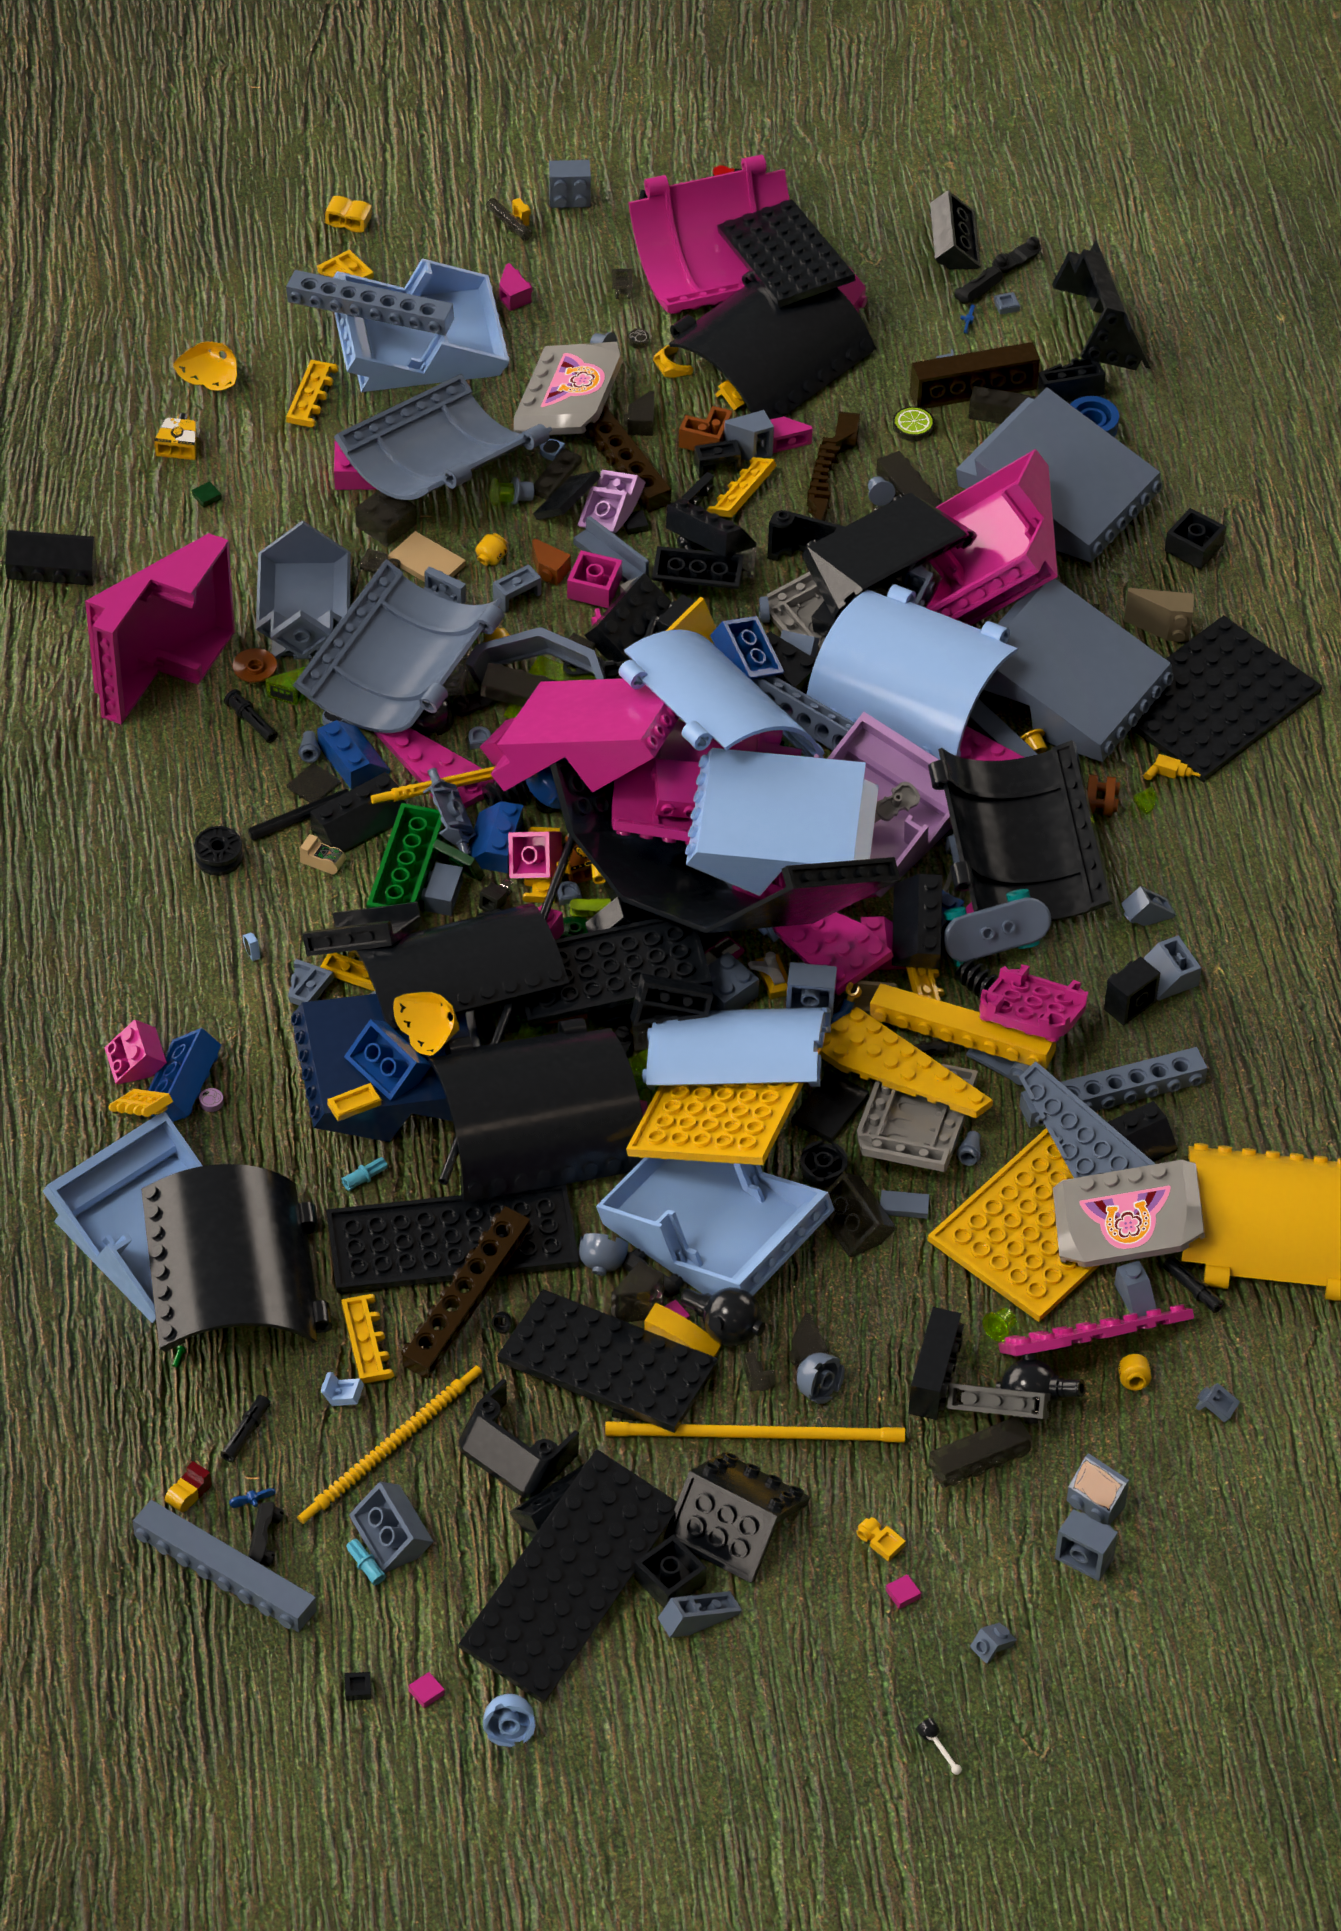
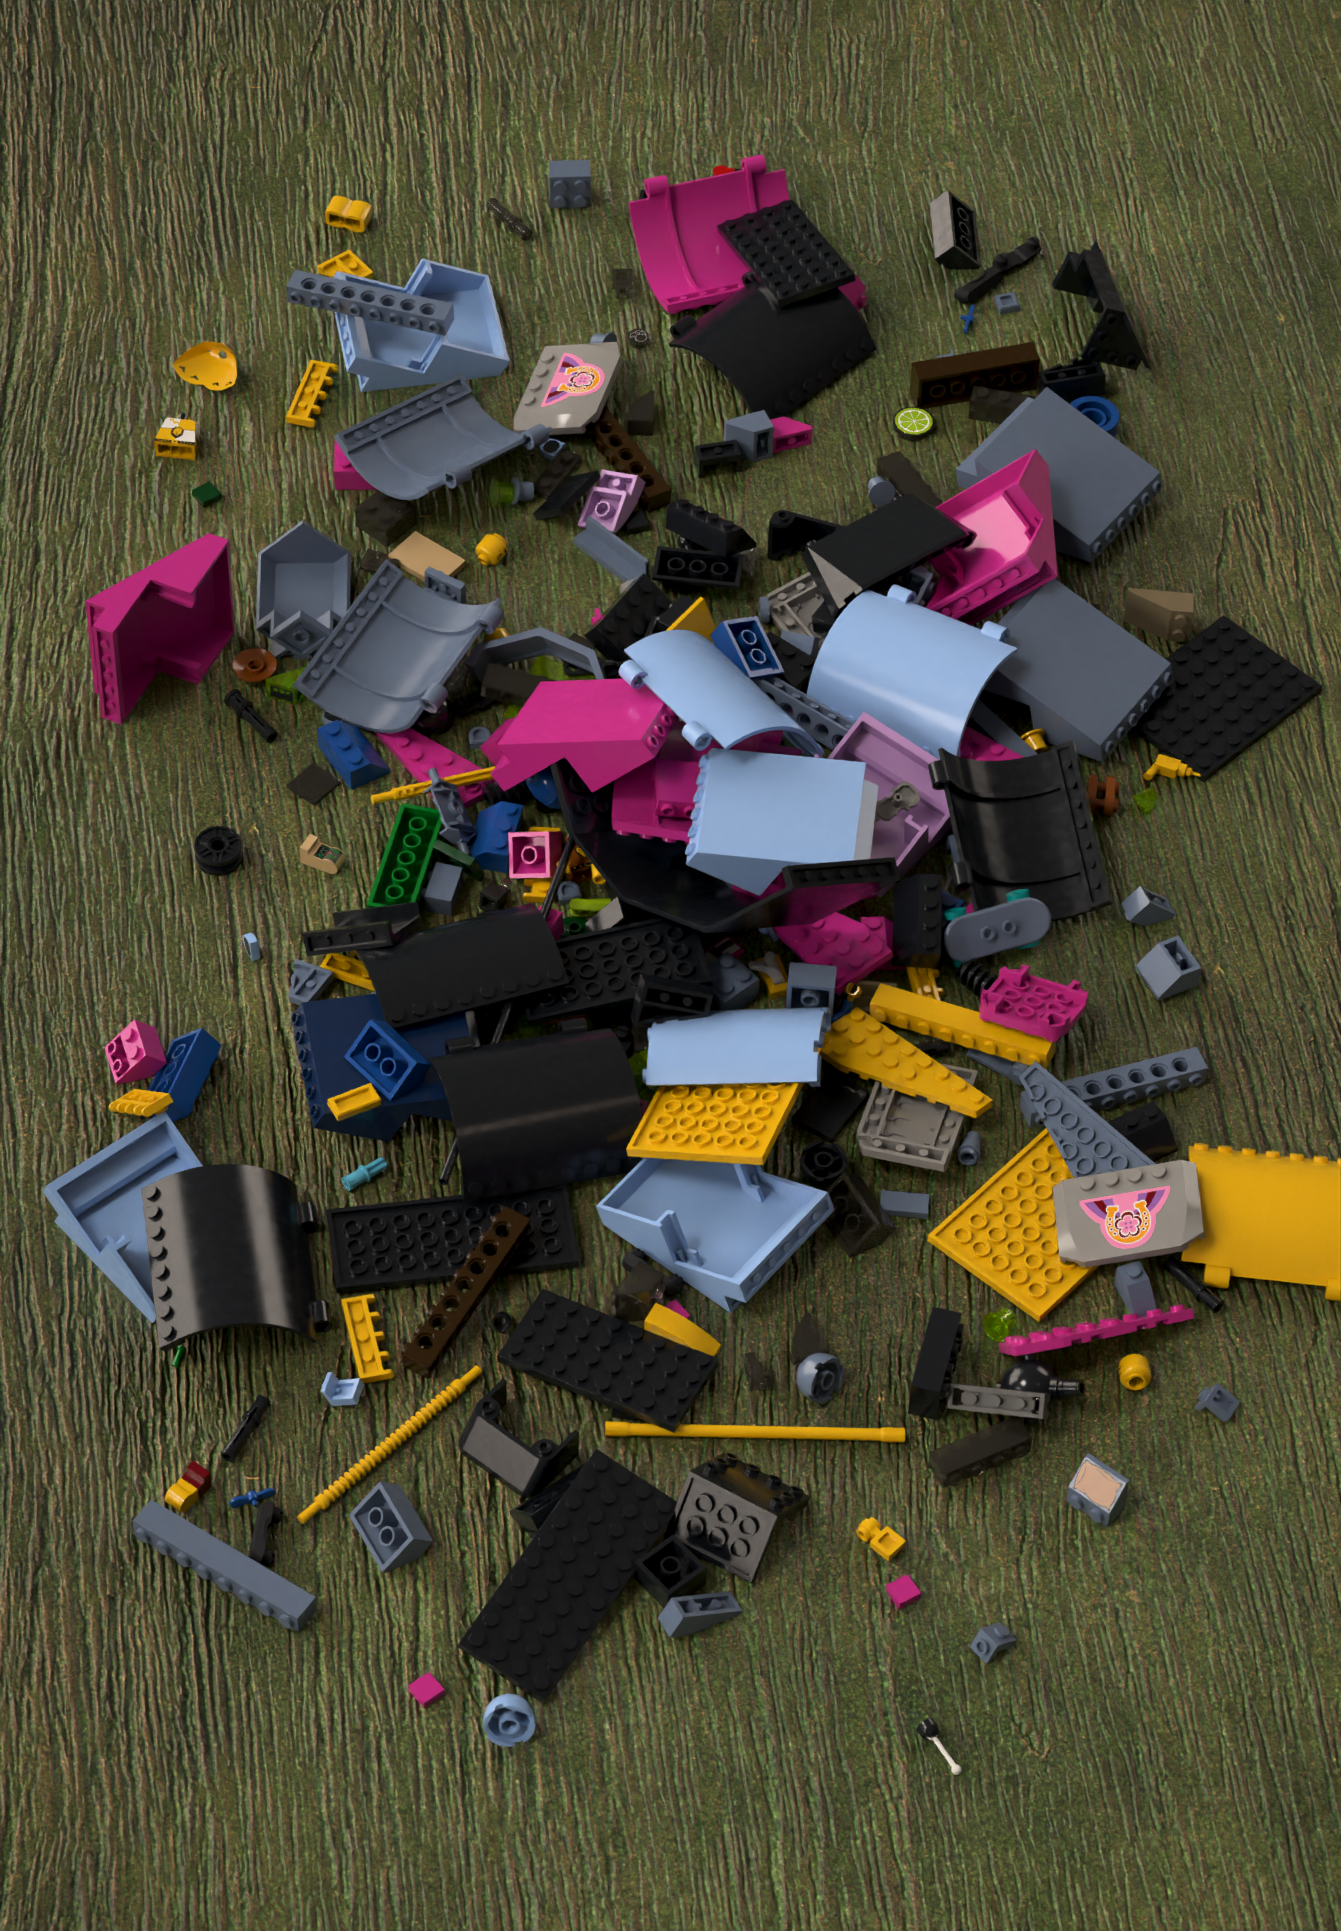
black slope [5,530,97,586] -> none
lavender tile [199,1088,223,1112] -> none
black axle [248,789,349,840] -> none
sand blue cone [298,731,321,763] -> none
black slope [310,772,406,853] -> none
black tile [344,1672,371,1701] -> none
medium azure axle [347,1539,386,1585] -> none
yellow piece [393,992,459,1056] -> none
sand blue panel [493,565,541,613] -> none
dark pink slope [499,263,533,311] -> none
yellow plate [512,198,531,228] -> none
dark orange slope [532,538,571,586] -> none
dark pink brick [567,550,622,608] -> none
sand blue cylinder [579,1233,629,1276] -> none
yellow helmet [653,345,694,378] -> none
dark orange brick [679,406,733,451] -> none
black piece [680,1287,765,1347] -> none
black hinge [682,472,714,506] -> none
yellow hinge [707,457,777,517] -> none
yellow bracket [715,379,745,411] -> none
dark brown piece [807,411,860,521] -> none
sand blue brick [1055,1509,1118,1581] -> none
black brick [1104,956,1161,1026] -> none
black brick [1164,508,1227,569] -> none

